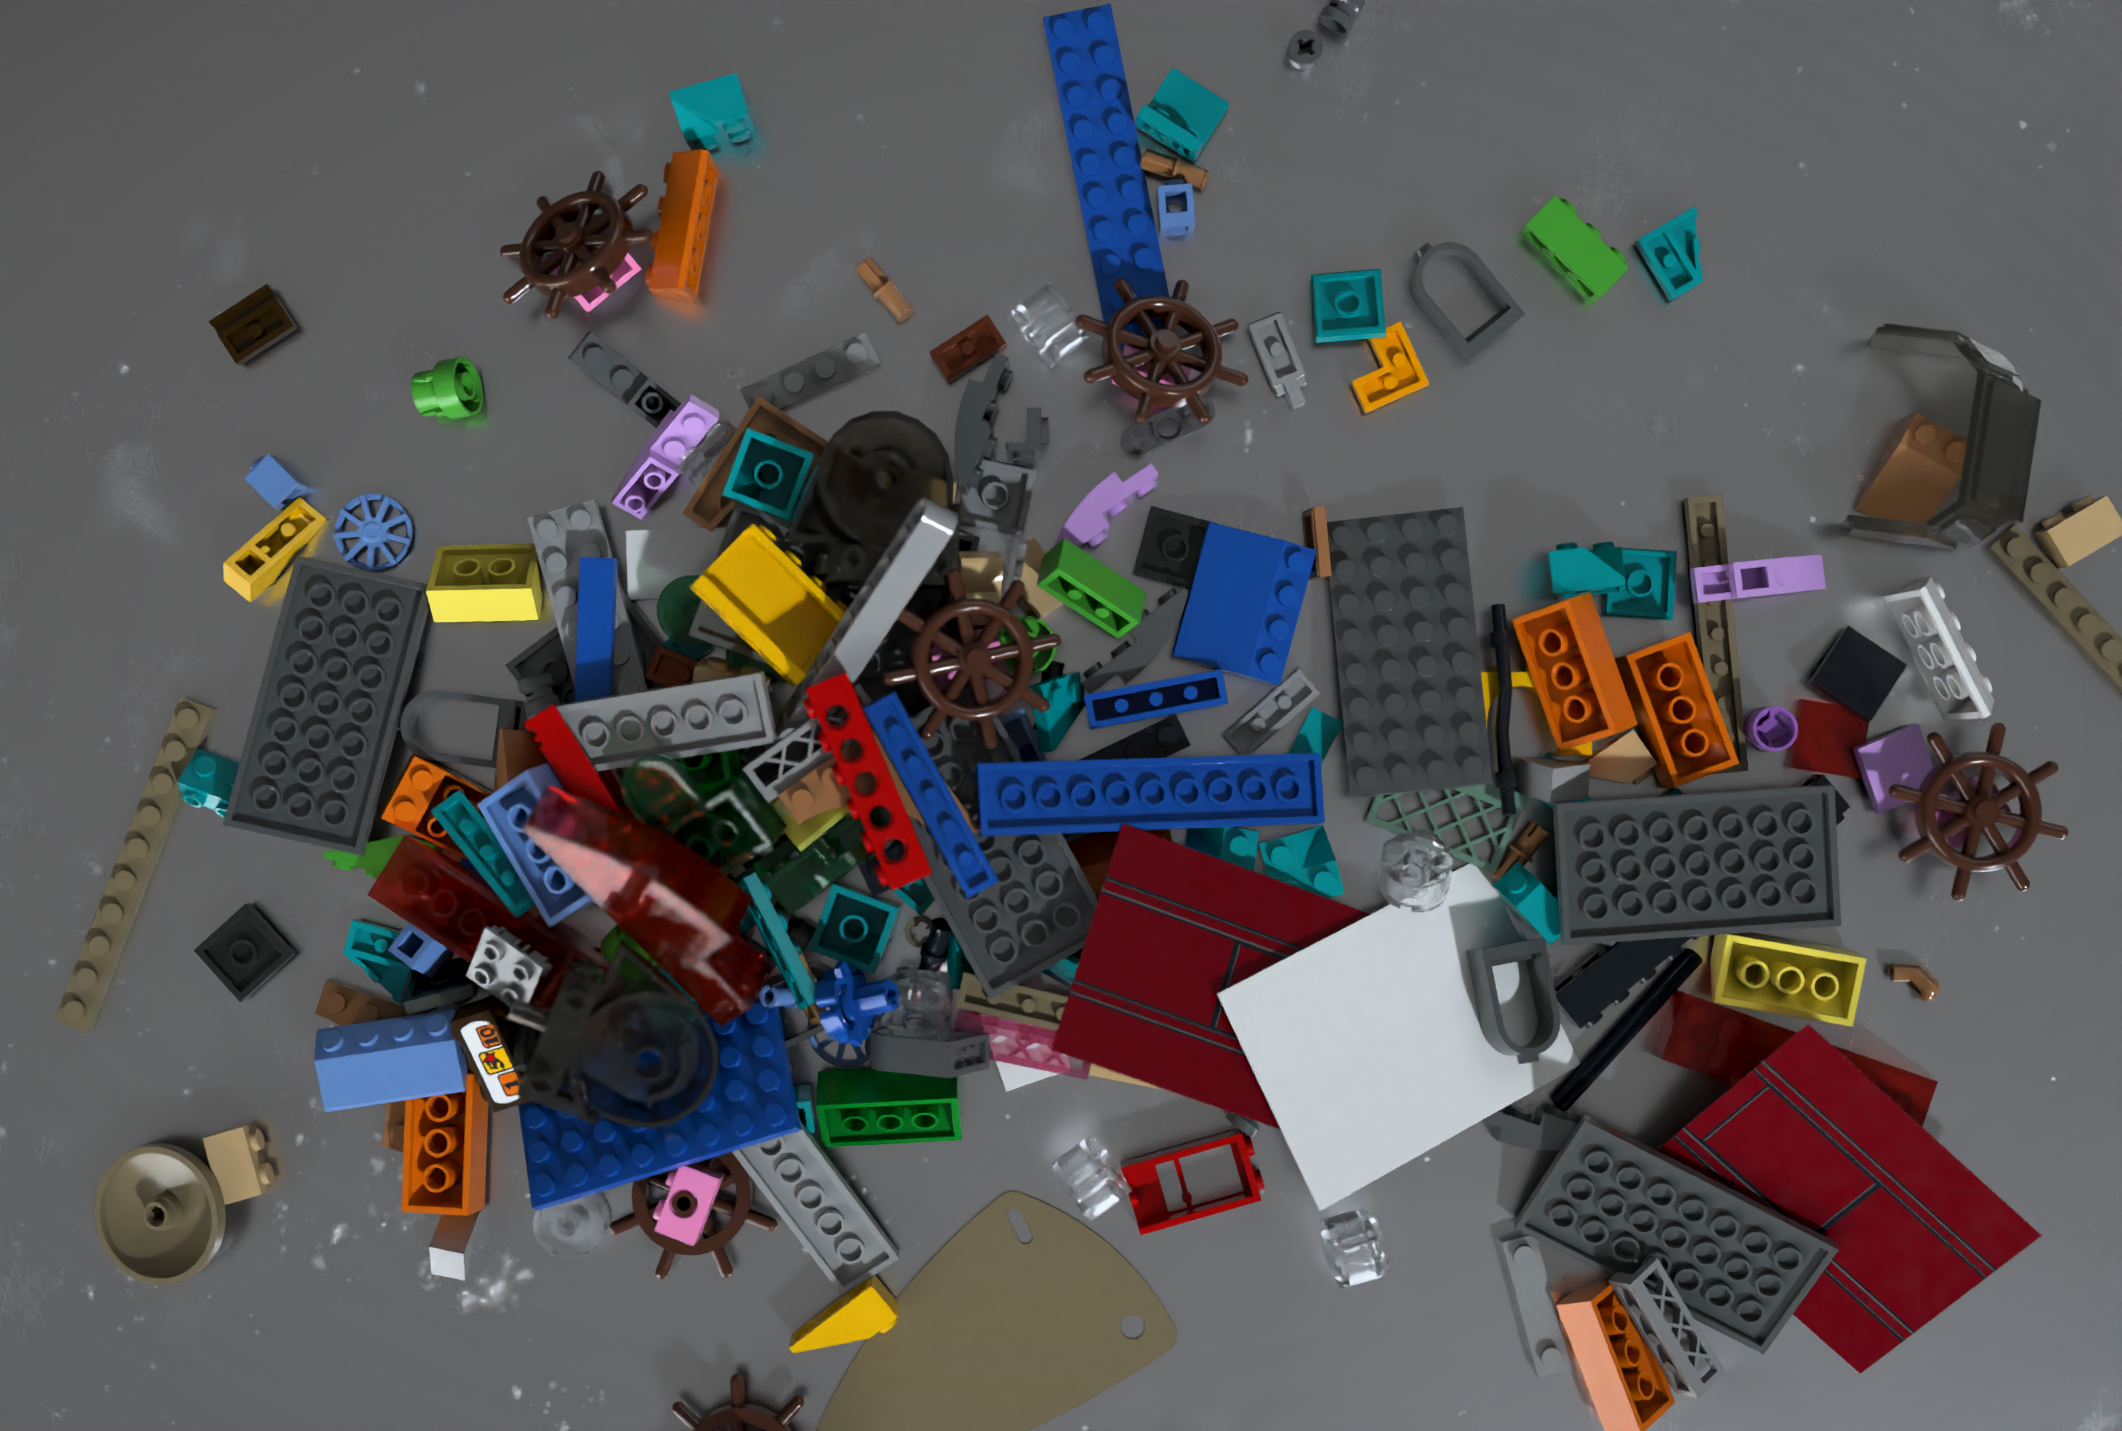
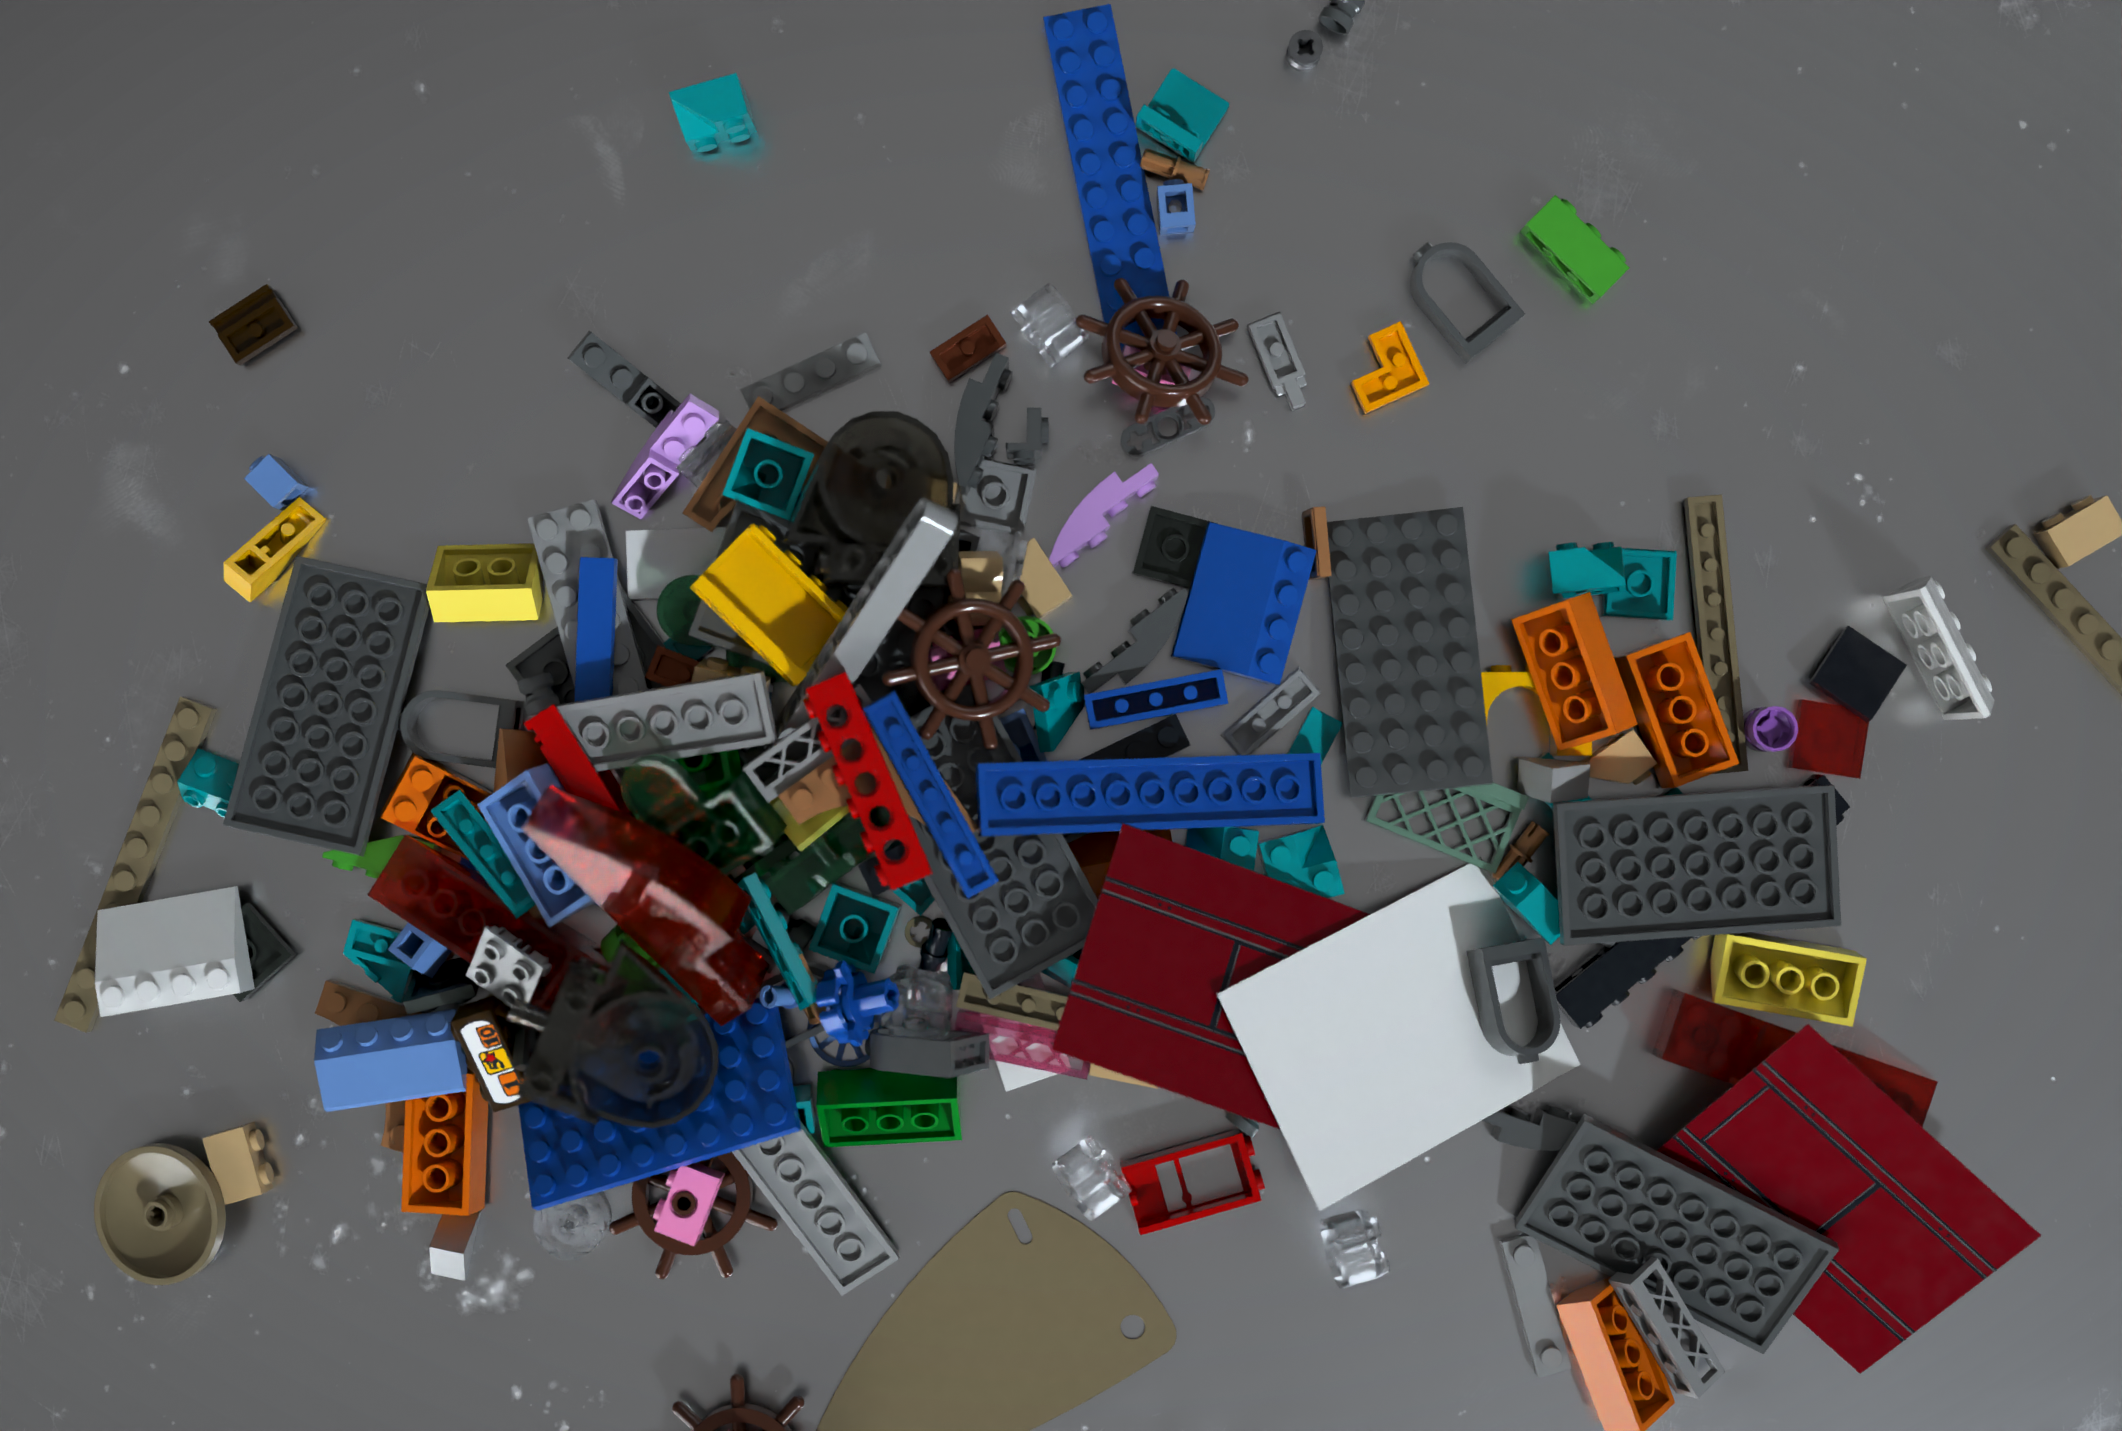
medium blue wheel [333,494,412,571] -> none
bright green piece [411,356,483,419] -> none
reddish brown brick [500,171,653,319] -> none
orange slope [645,149,719,303] -> none
yellow slope [789,1275,899,1353] -> none
medium nougat axle [856,257,914,322] -> none
bright green brick [1037,538,1146,639] -> none
teal tile [1311,269,1386,343] -> none
clear brick [1380,828,1453,913] -> none
black bar [1490,604,1517,816] -> none
black axle [1552,948,1703,1111] -> none
teal wing [1635,206,1703,301] -> none
lavender slope [1689,555,1826,604] -> none
clear smoke piece [1840,324,2042,549] -> none
lavender tile [1852,724,1934,814] -> none
medium nougat slope [1854,412,1978,541] -> none
reddish brown brick [1889,722,2069,901] -> none
medium nougat arm [1889,964,1940,1002] -> none
none -> white slope [95,886,255,1017]

